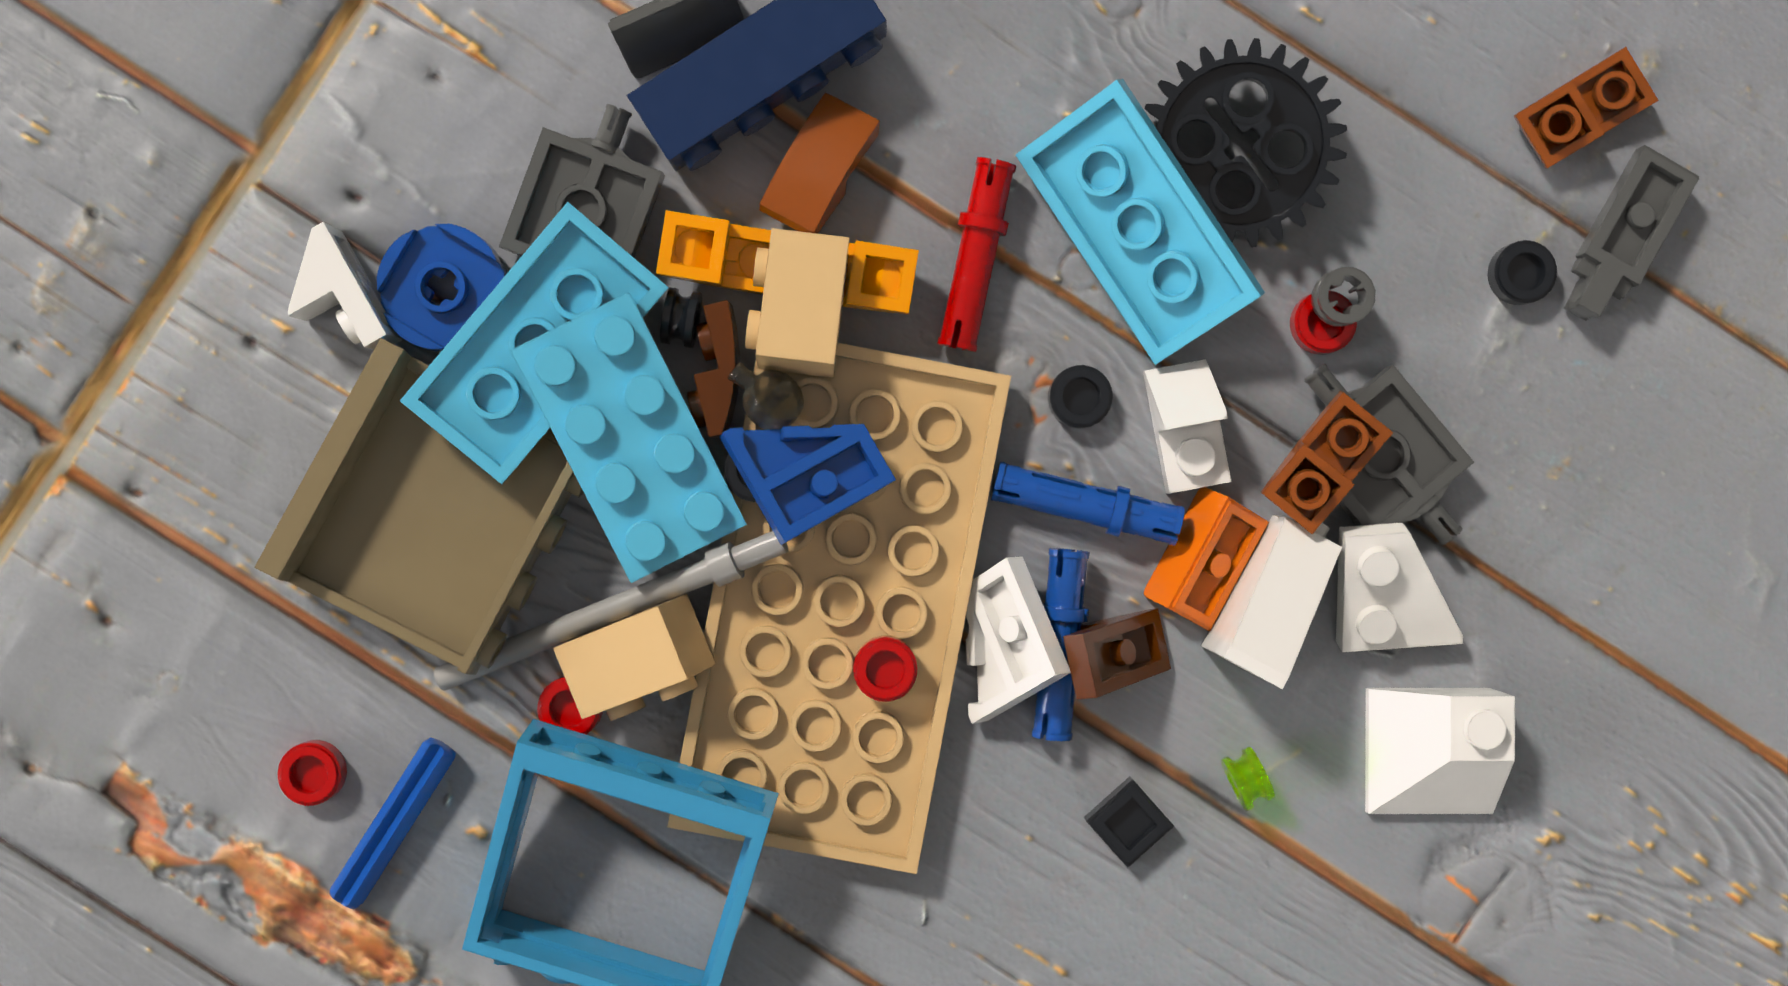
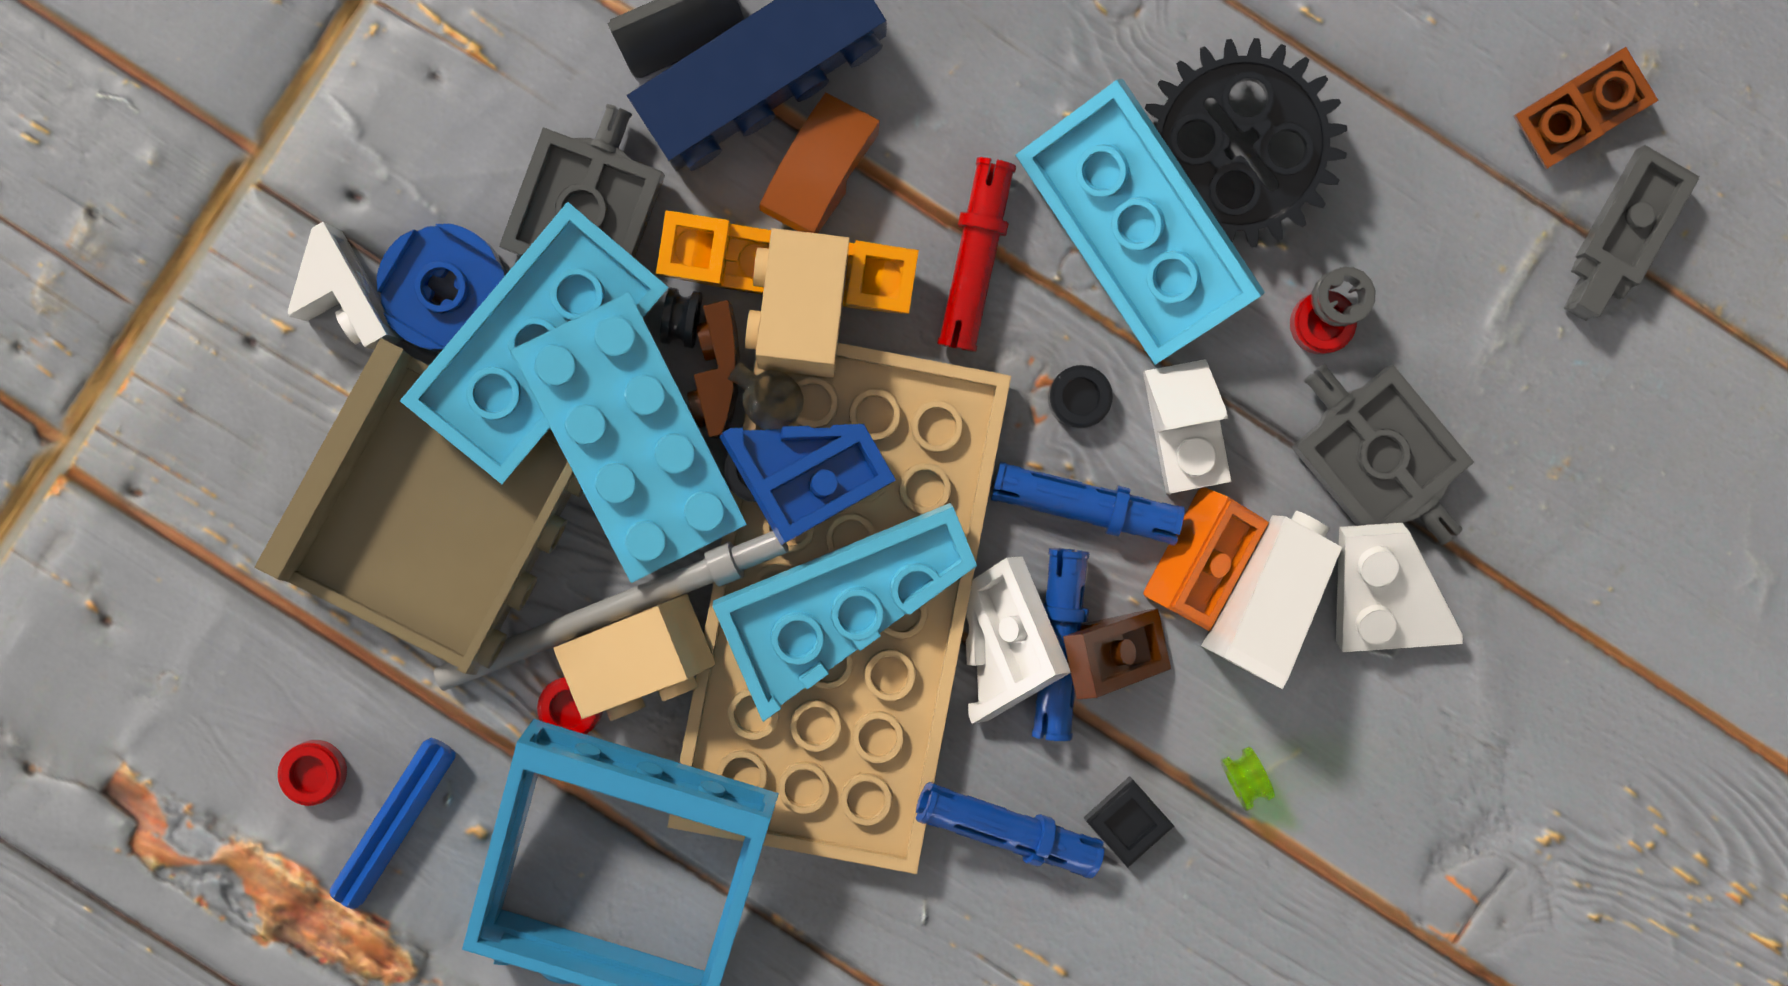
red tile [853,636,918,702] -> none
dark orange slope [1261,391,1393,534] -> none
white slope [1365,688,1515,814] -> none
black tile [1487,240,1557,305] -> none
none -> medium azure wing [713,503,977,722]
none -> blue pin [916,782,1105,879]

